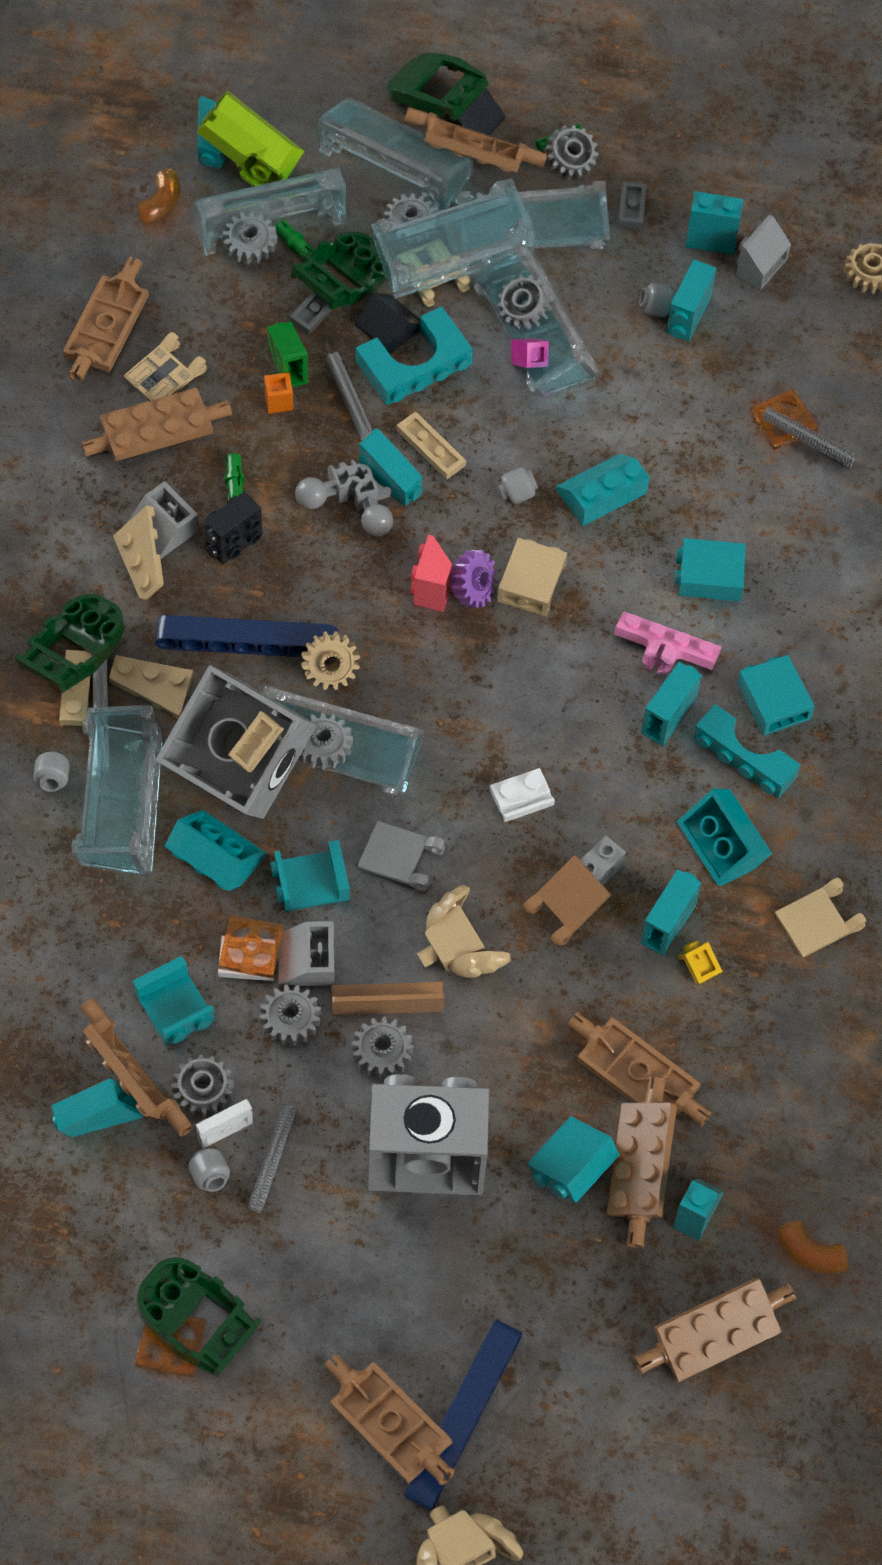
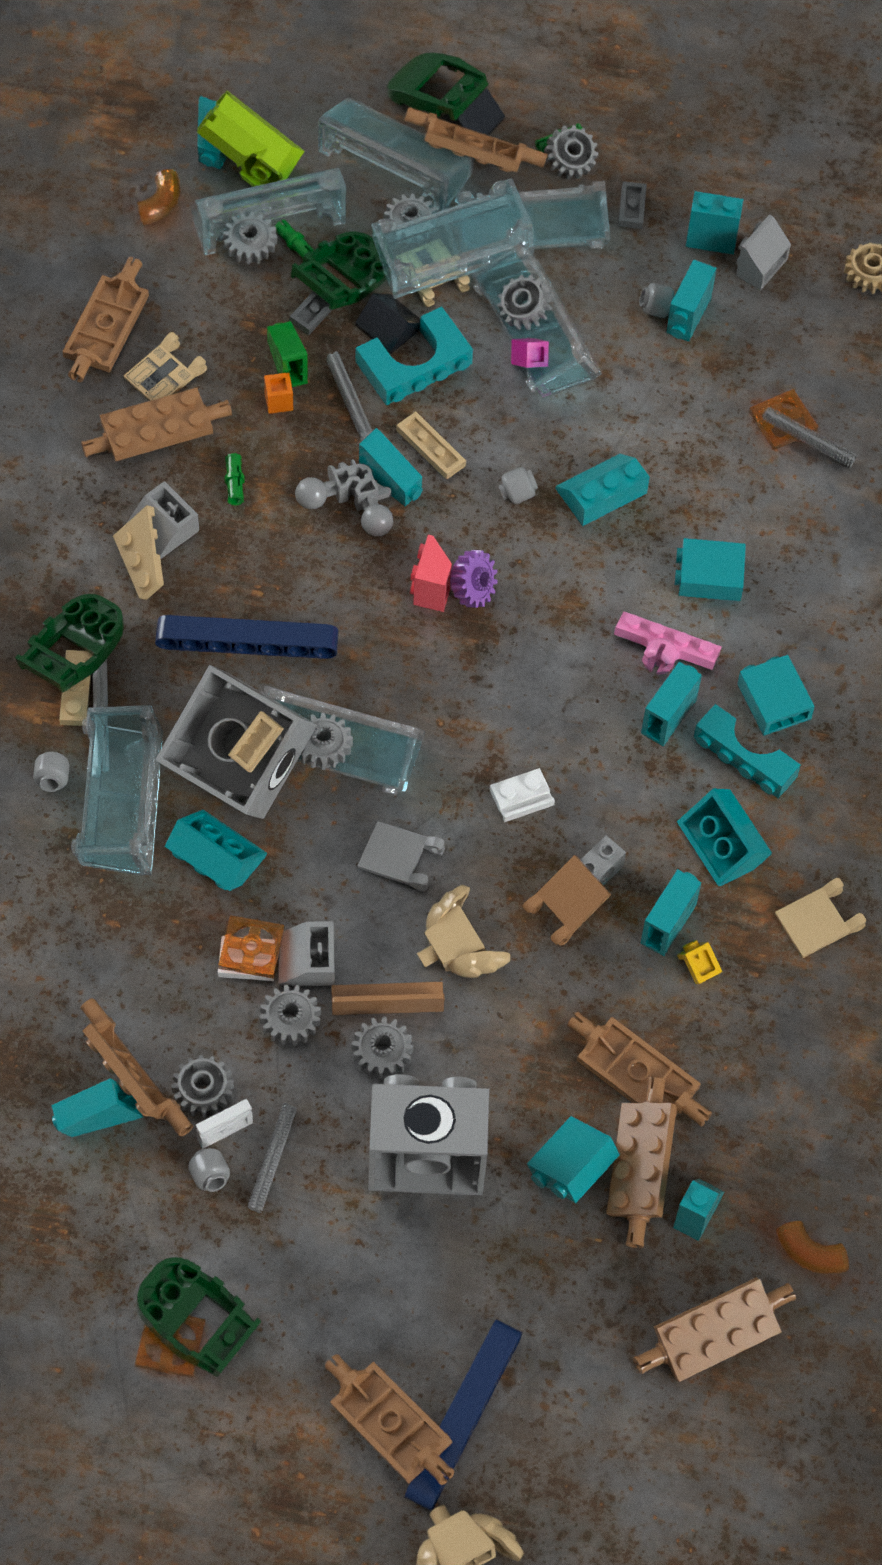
tan wing [109,655,193,719] -> none
teal panel [132,956,215,1046] -> none
black brick [204,491,262,564] -> none
teal panel [270,840,350,912] -> none
tan gear [301,631,360,690] -> none
tan panel [497,538,567,617] -> none

